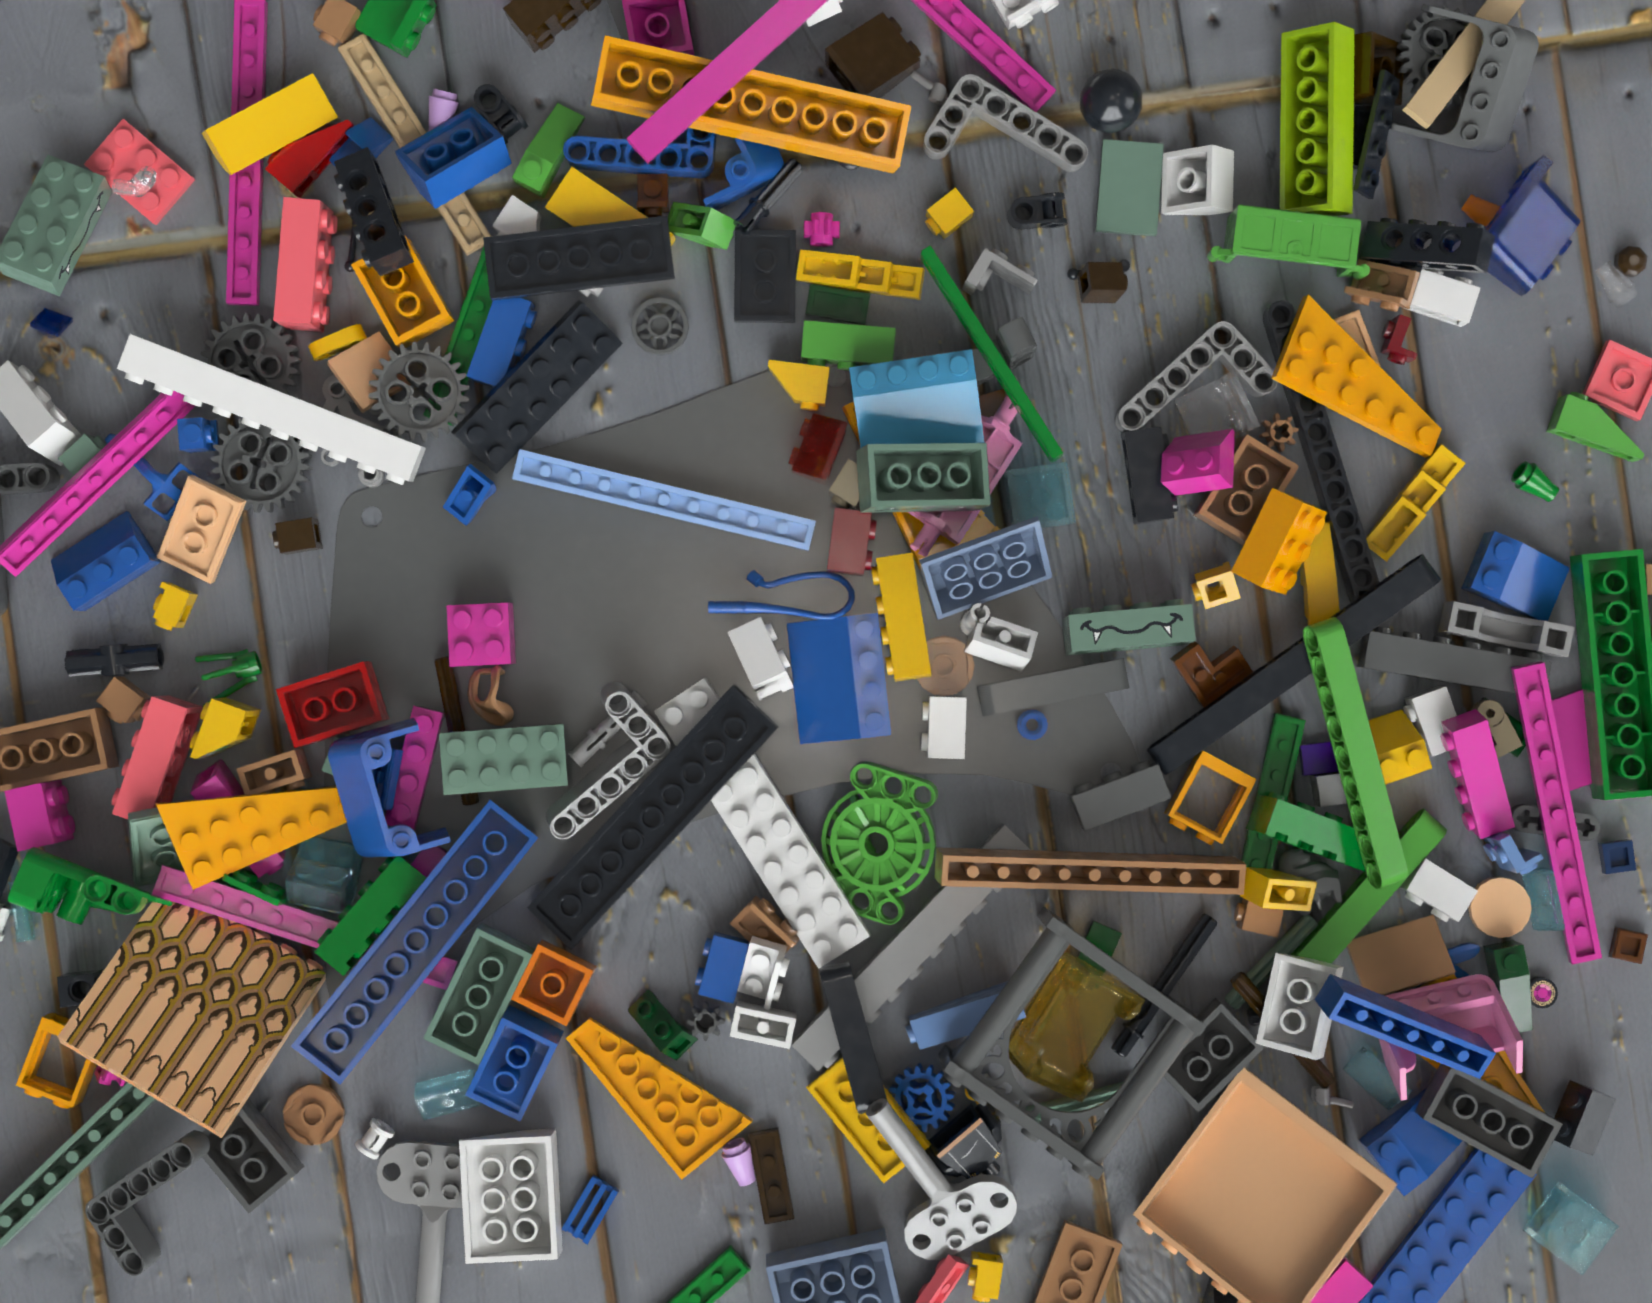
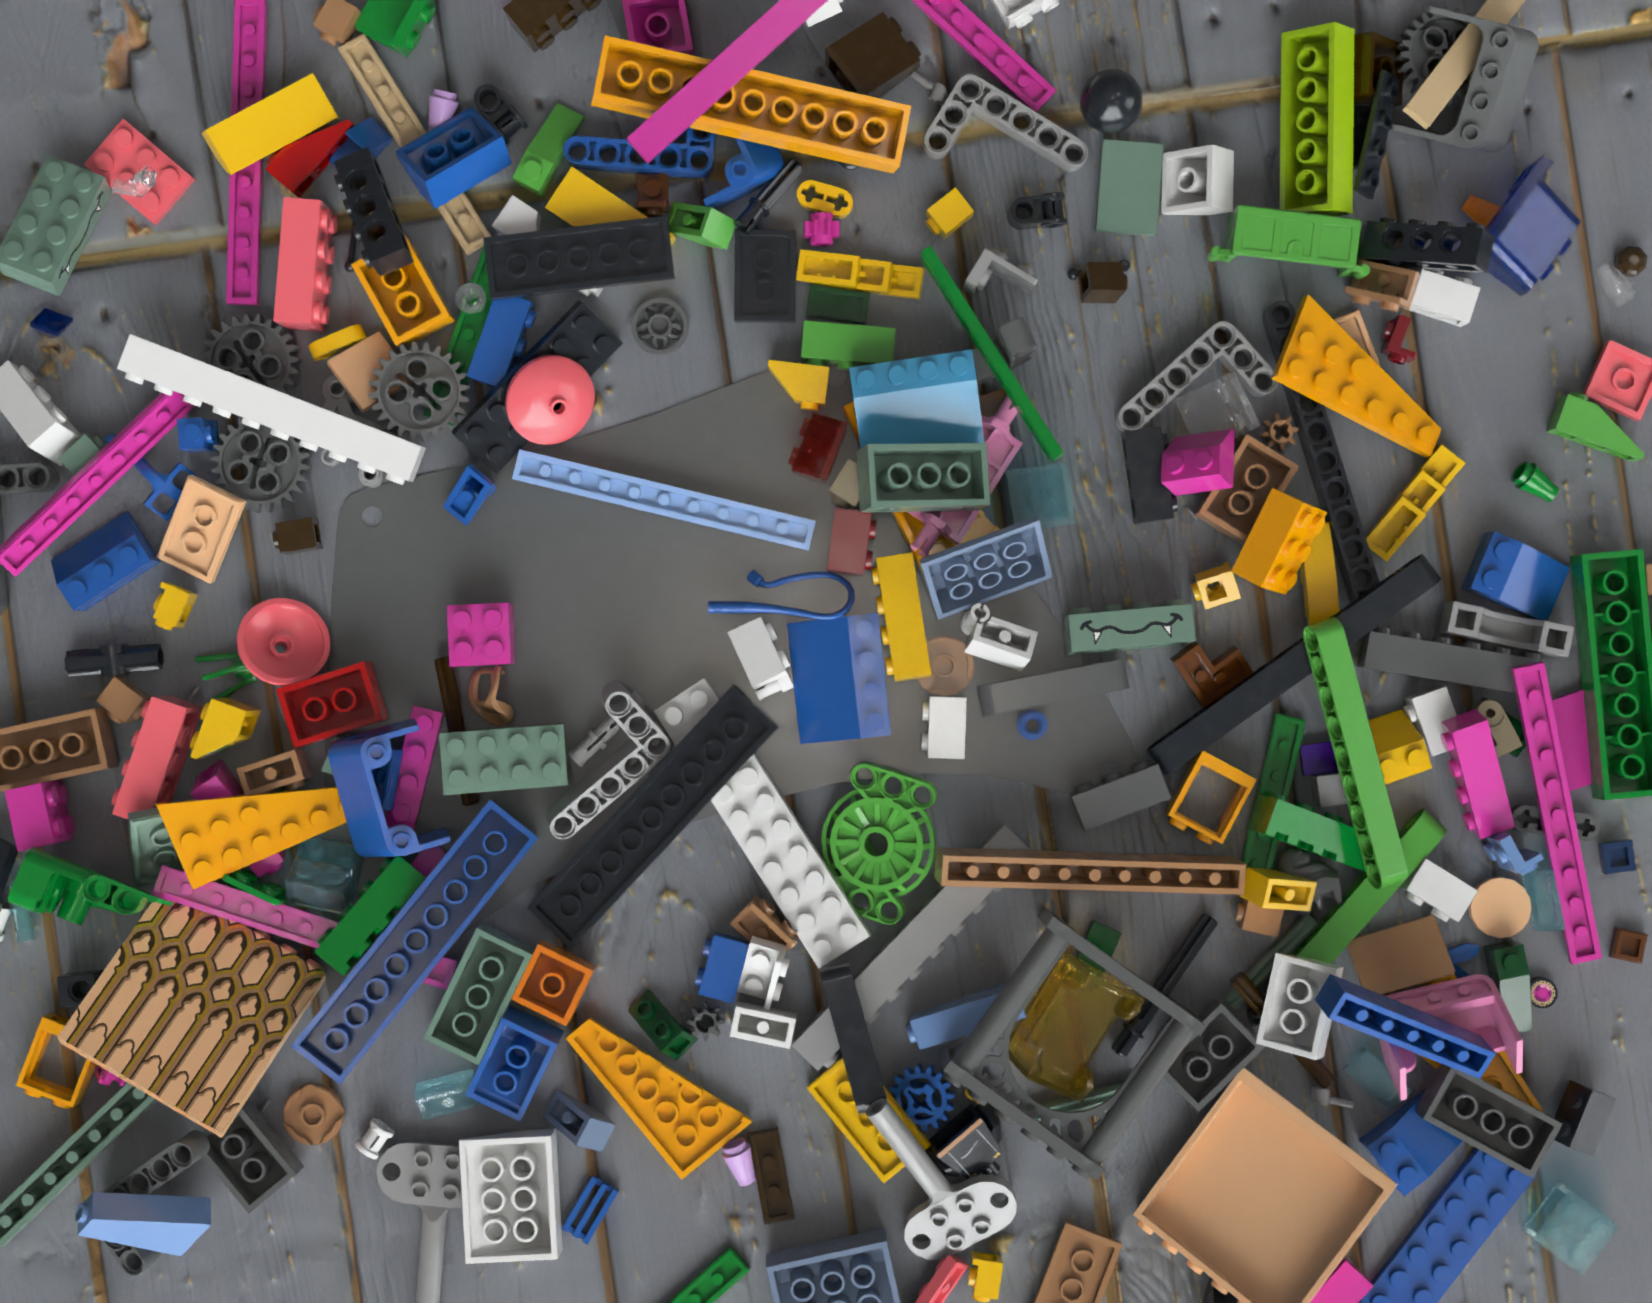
none -> medium blue slope [75,1192,211,1256]
none -> coral dish [236,598,330,686]
none -> clear cone [455,283,486,314]
none -> coral dish [505,355,595,445]
none -> sand blue slope [543,1090,616,1152]
none -> yellow beam [797,180,853,219]

